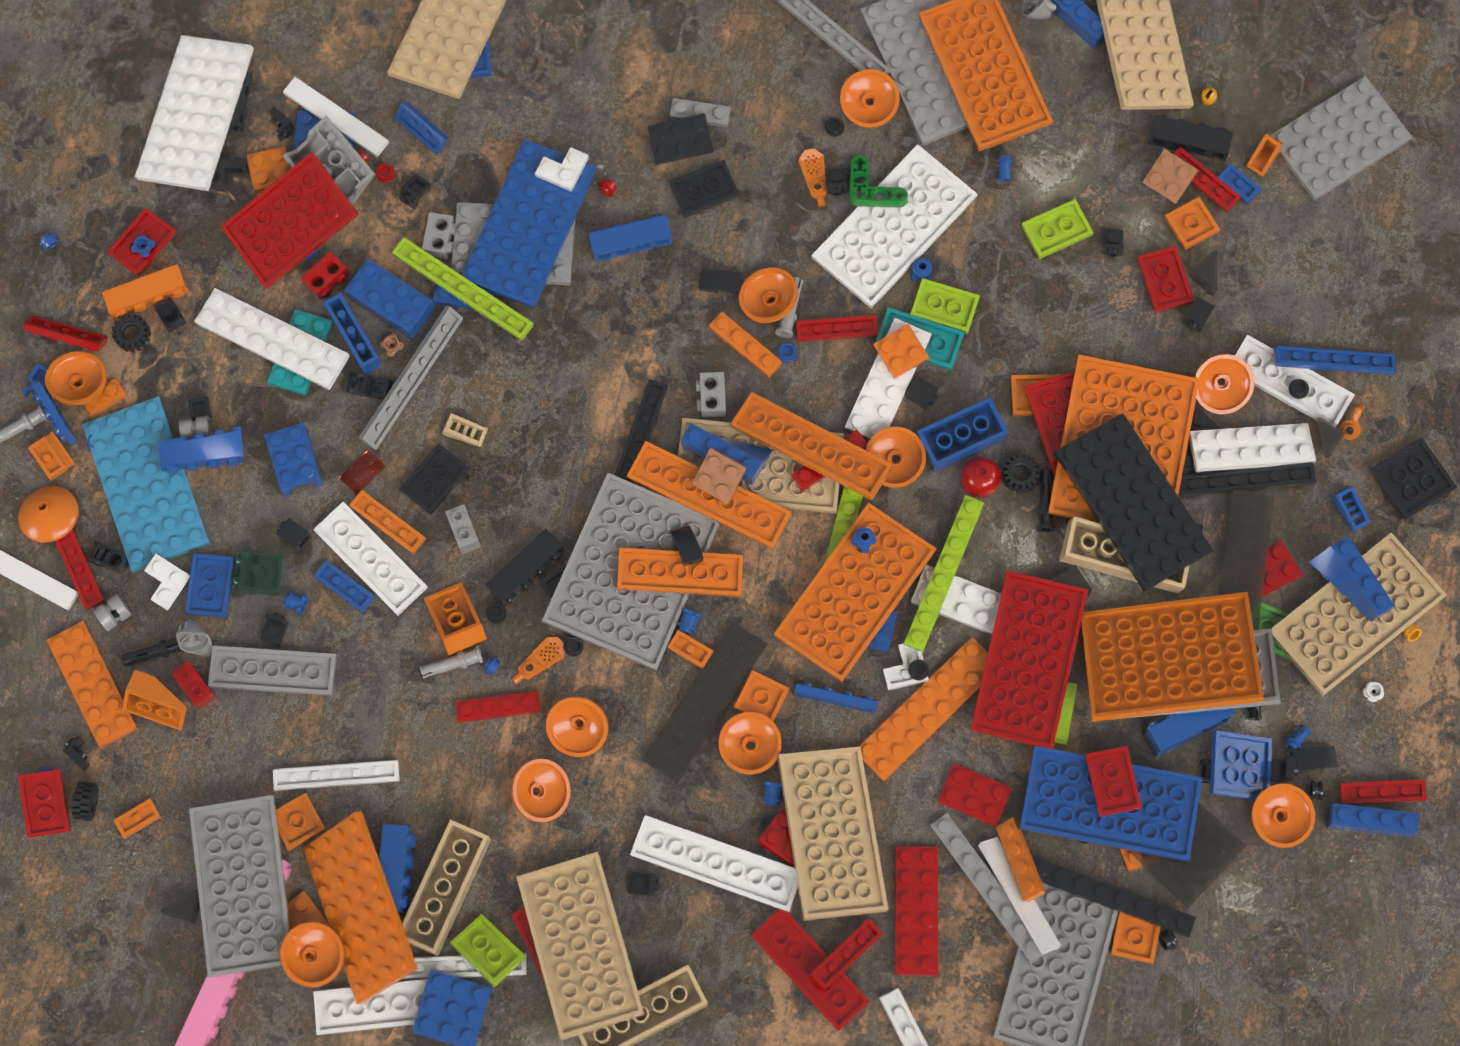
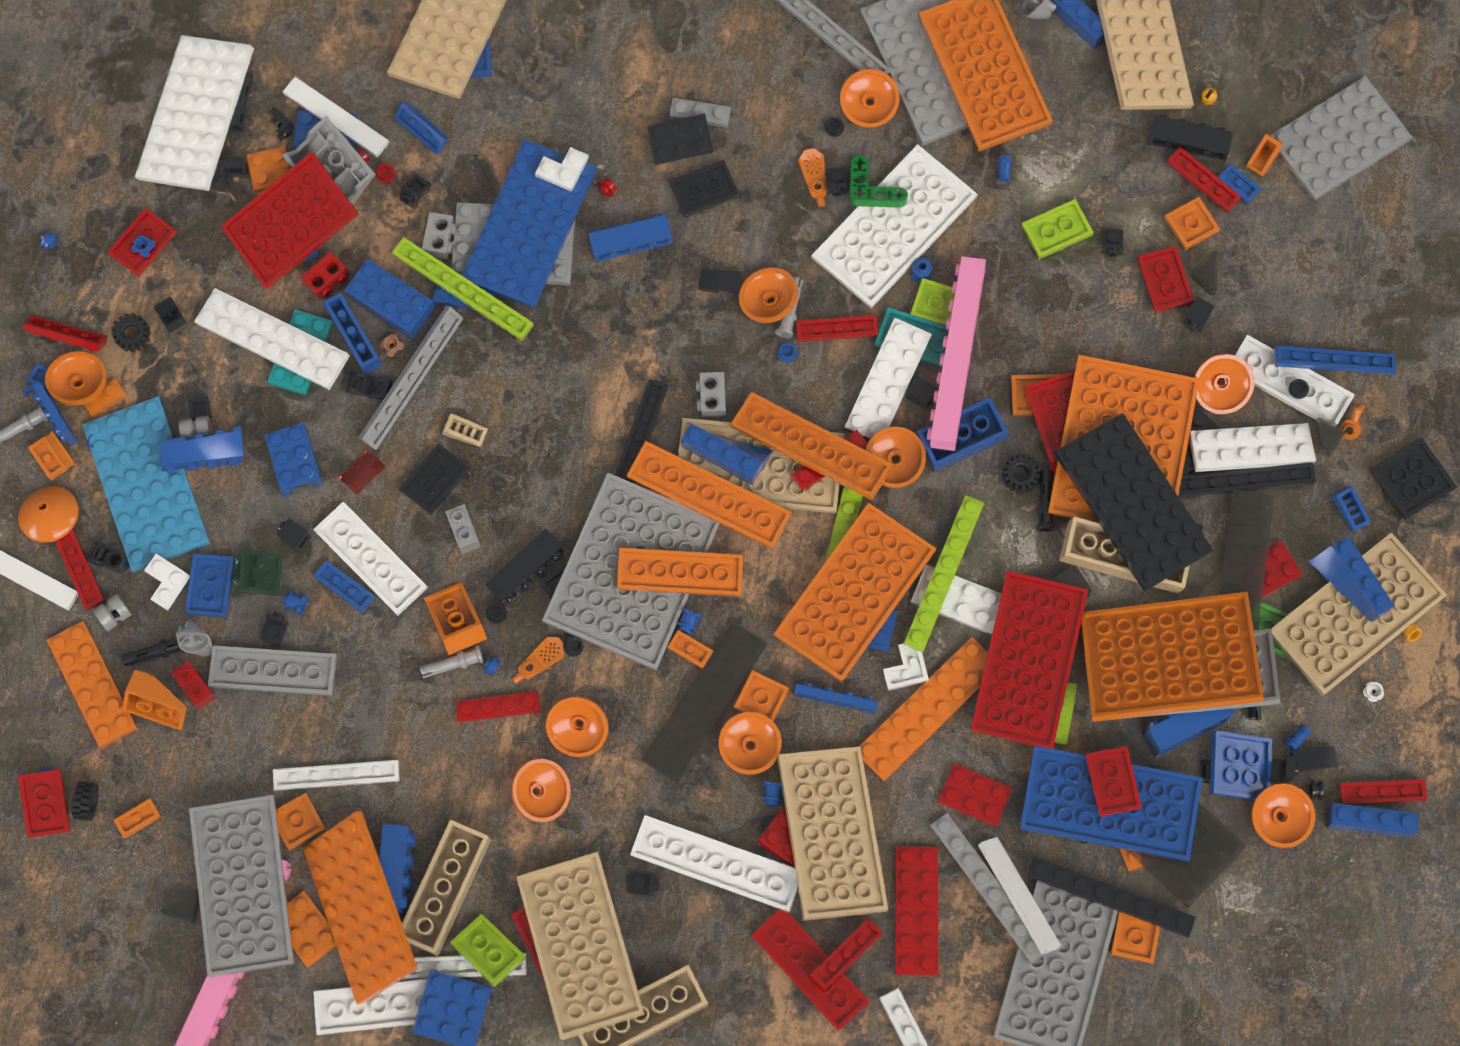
black bracket [63,736,90,771] -> none
orange brick [102,264,189,320] -> none
orange dish [280,922,344,987] -> none
orange plate [349,490,426,555] -> none
black slope [670,525,704,566] -> none
nougat plate [692,448,748,504] -> none
orange plate [709,312,782,378] -> none
blue brick [852,527,876,553] -> none
orange plate [873,324,929,380] -> none
black plate [908,660,929,681] -> none
red cylinder [960,457,1001,498] -> none
orange plate [996,817,1046,903] -> none
nougat plate [1142,149,1199,204] -> none
black plate [1158,930,1178,951] -> none
none -> bright pink brick [927,256,986,451]

